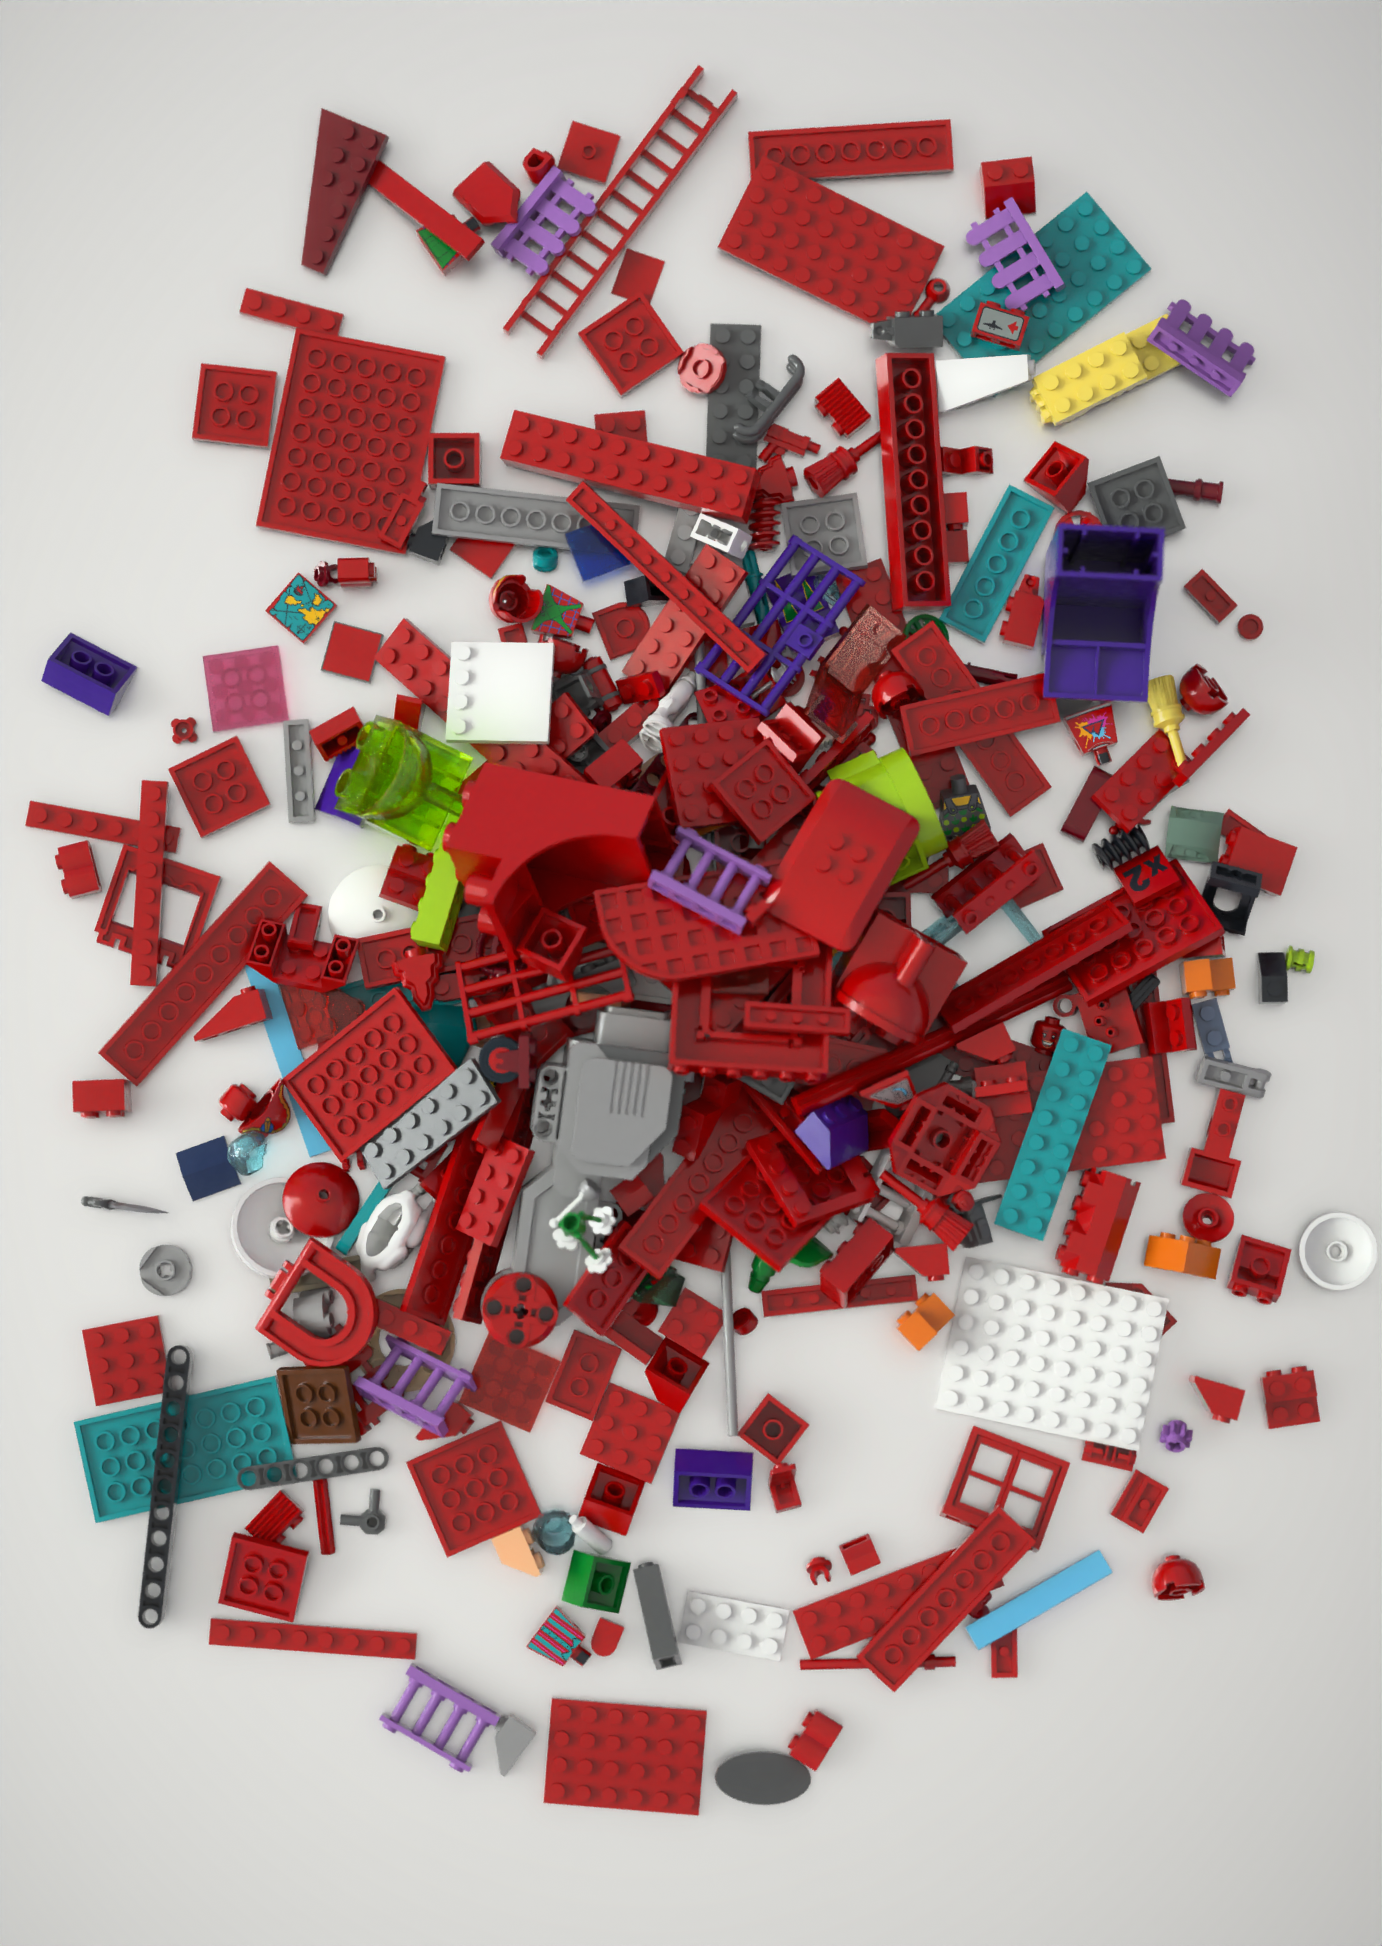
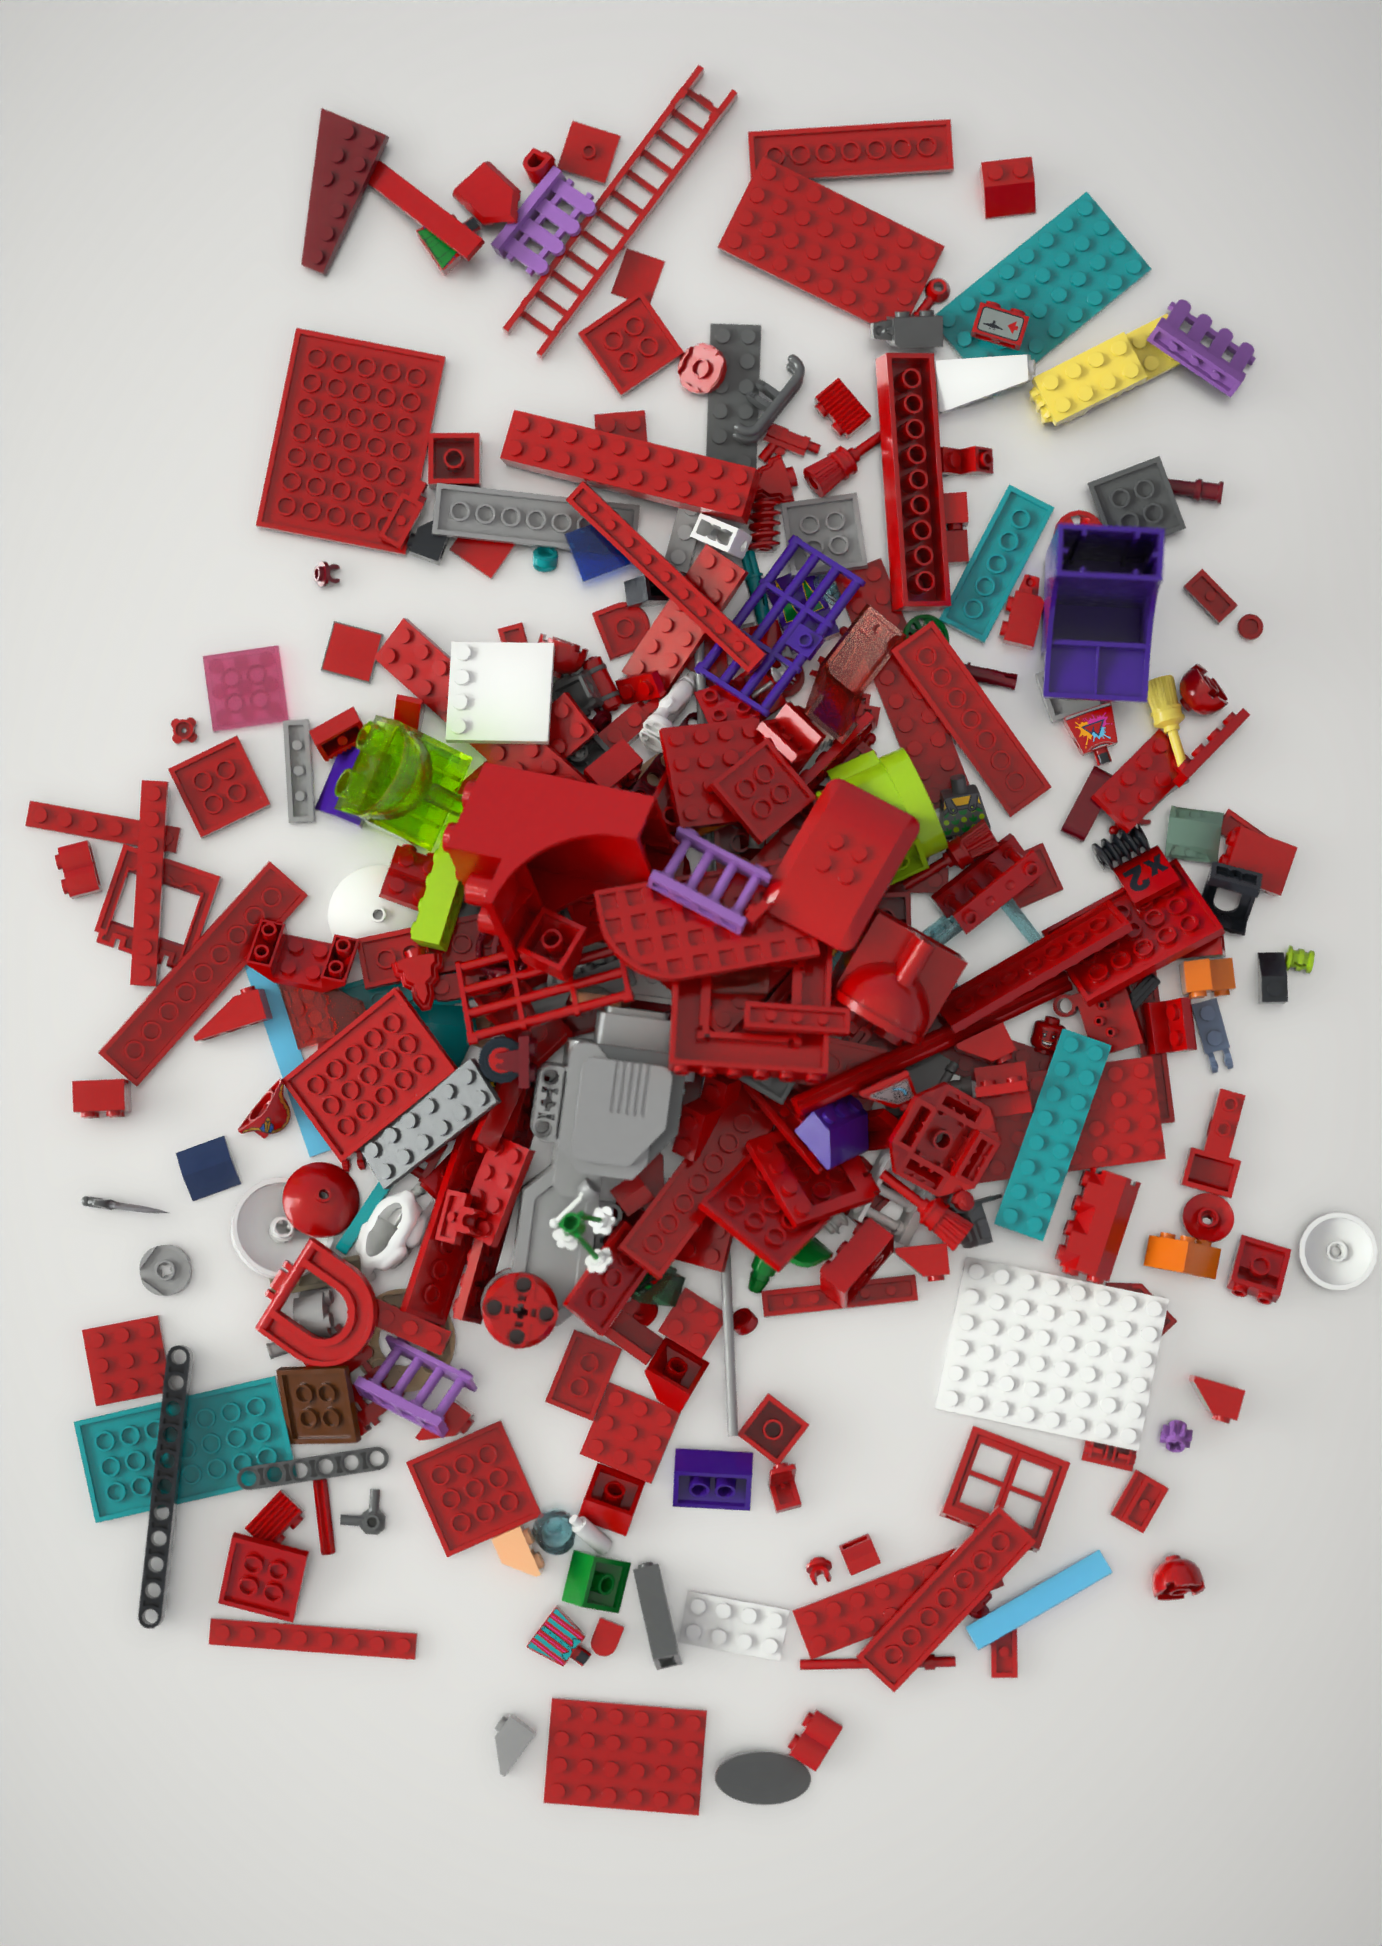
dark purple slope [41,632,138,716] -> none
red plate [192,363,278,448] -> none
red head [219,1083,257,1122] -> none
clear light blue hair [227,1131,268,1176] -> none
red plate [239,288,344,336] -> none
tile [265,572,338,645] -> none
red tile [287,903,322,951] -> none
red brick [337,557,377,588] -> none
medium lavender fence [379,1663,501,1773] -> none
clear red plate [459,1333,561,1433] -> none
red helmet [489,574,543,623] -> none
torso [531,584,595,640] -> none
red cylinder [871,671,924,719] -> none
orange brick [896,1293,955,1351] -> none
red plate [899,673,1061,756] -> none
medium lavender fence [966,197,1066,311] -> none
red slope [1024,441,1089,513] -> none
light grey plate [1195,1055,1272,1098] -> none
red plate [1260,1366,1320,1429] -> none
none -> red plate [435,1189,487,1246]

